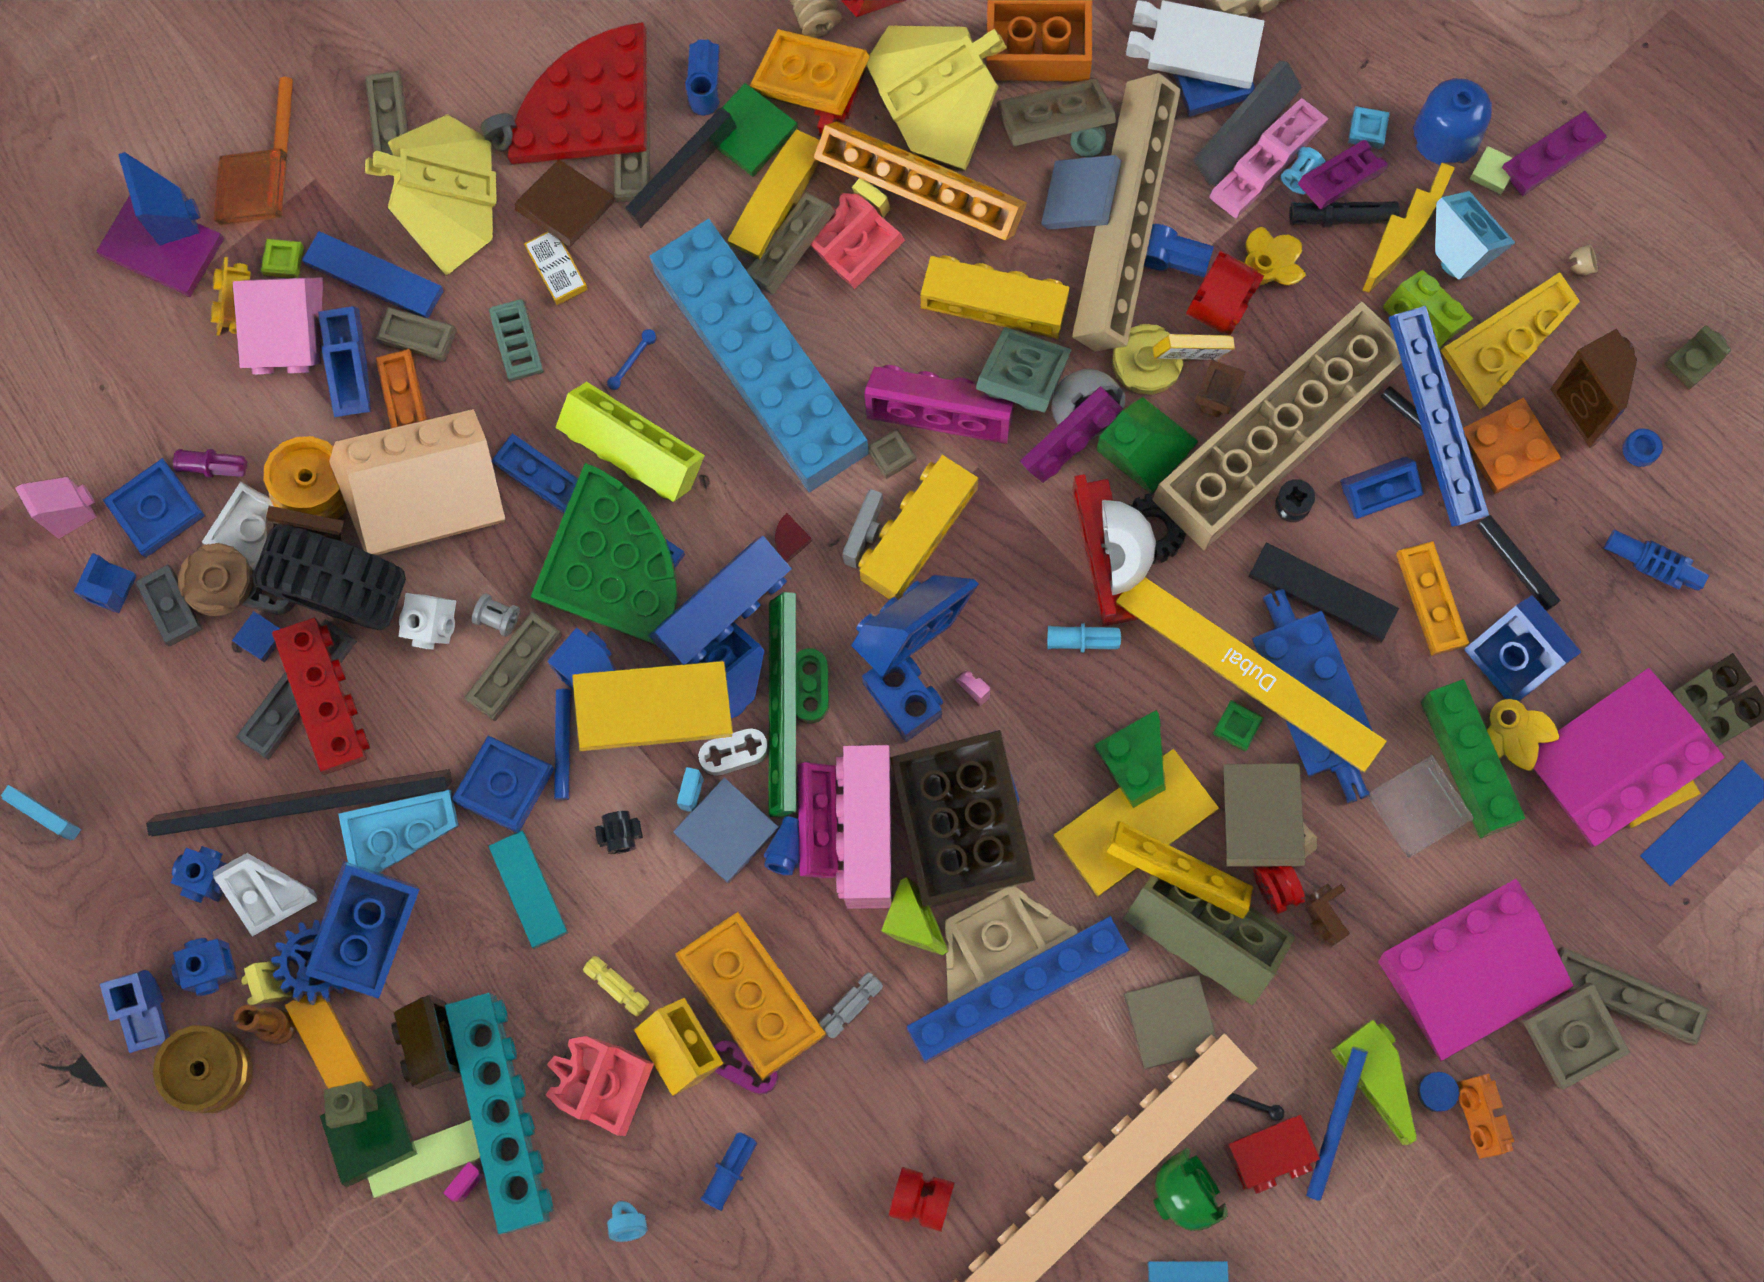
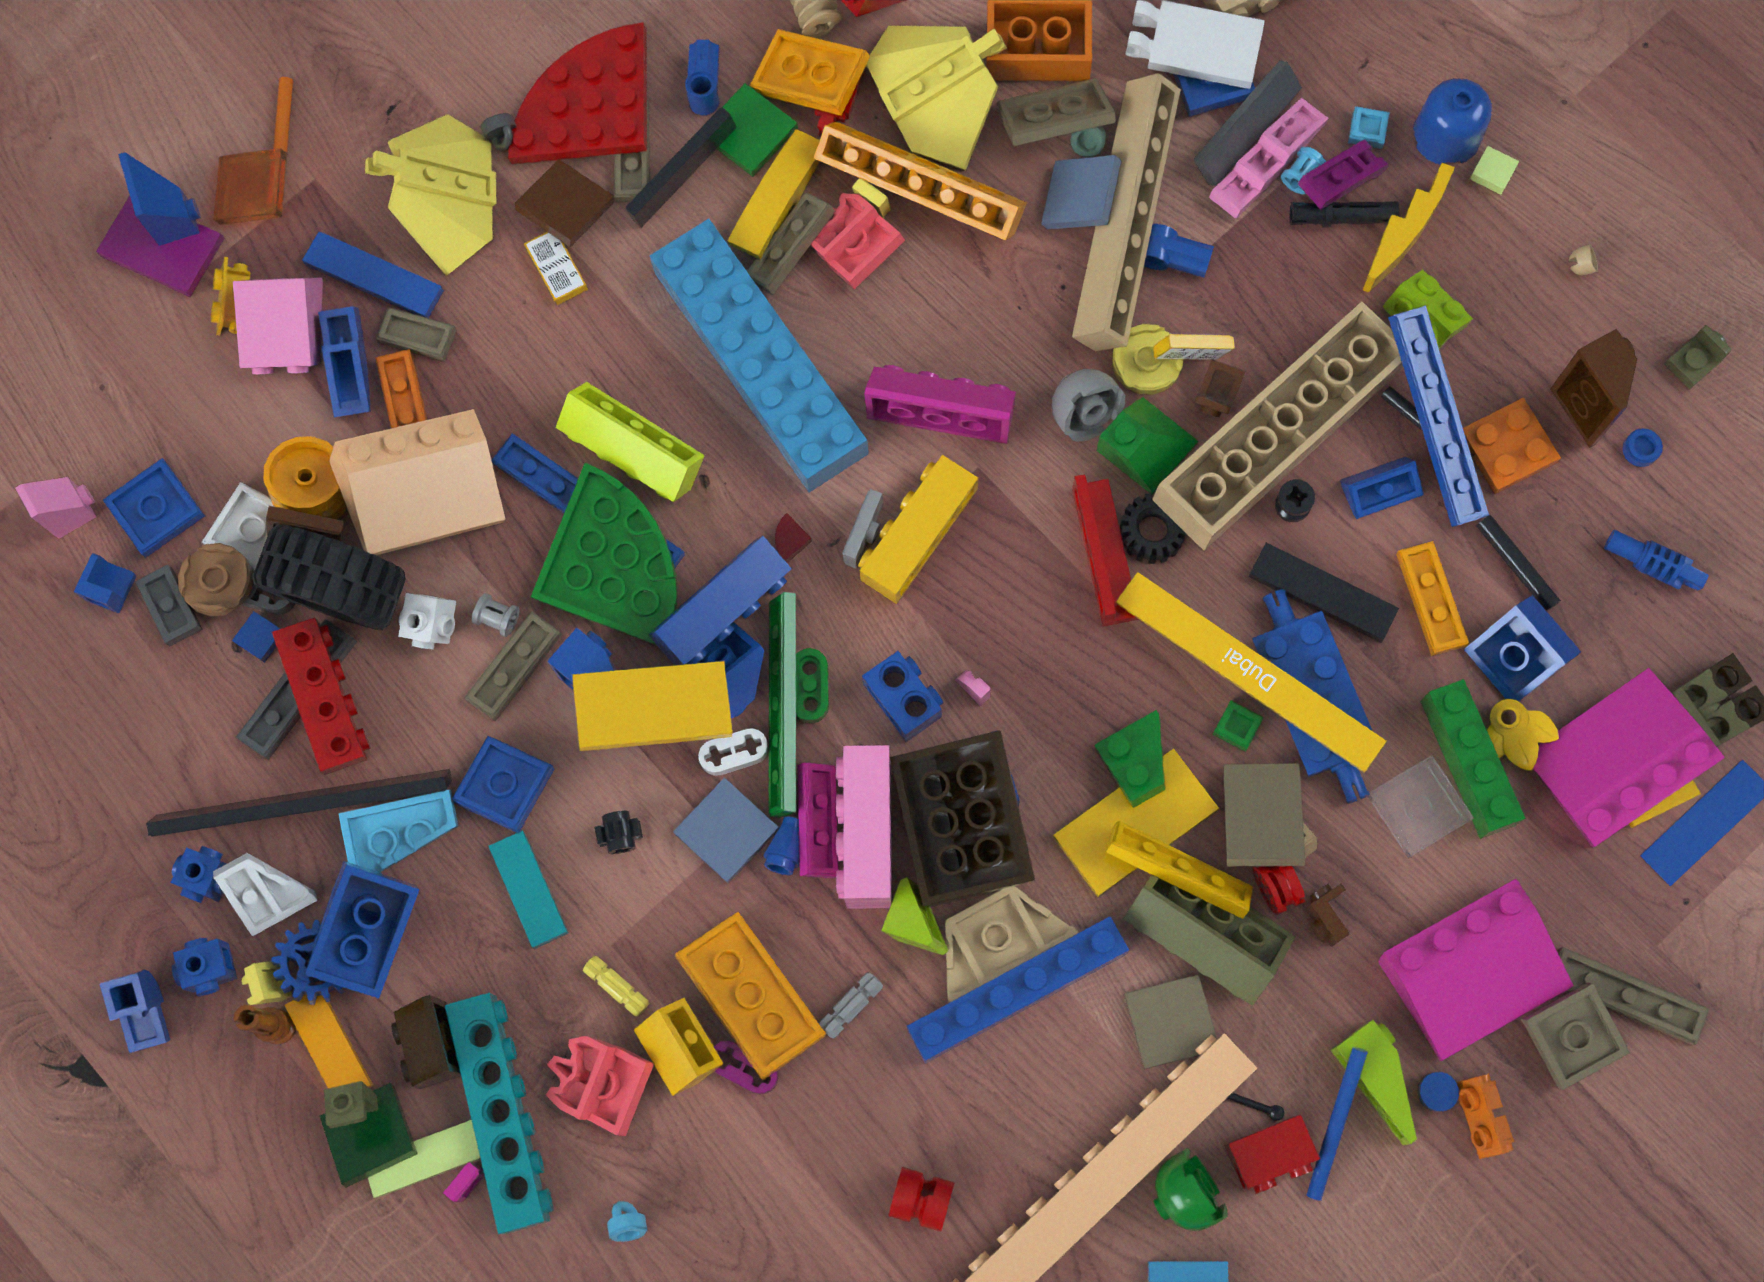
medium azure tile [1,785,81,841] -> none
pearl gold wheel [153,1025,253,1114] -> none
magenta axle [173,449,248,478] -> none
lime tile [261,239,304,278] -> none
dark tan tile [365,71,409,155] -> none
sand green slope [489,299,544,382] -> none
blue bar [554,689,571,800] -> none
blue hinge [607,329,656,390] -> none
medium azure tile [677,767,704,812] -> none
blue axle [700,1132,757,1211] -> none
blue slope [851,575,979,677] -> none
dark tan tile [868,429,917,479] -> none
yellow brick [920,255,1070,339] -> none
sand green plate [976,327,1072,413] -> none
magenta plate [1020,386,1123,483] -> none
medium azure axle [1047,623,1121,653] -> none
white cylinder [1101,500,1156,595] -> none
red brick [1185,250,1264,335] -> none
yellow plate [1244,227,1306,285] -> none
medium azure slope [1435,191,1515,280] -> none
yellow wing [1440,272,1580,410] -> none
magenta plate [1502,111,1607,197] -> none

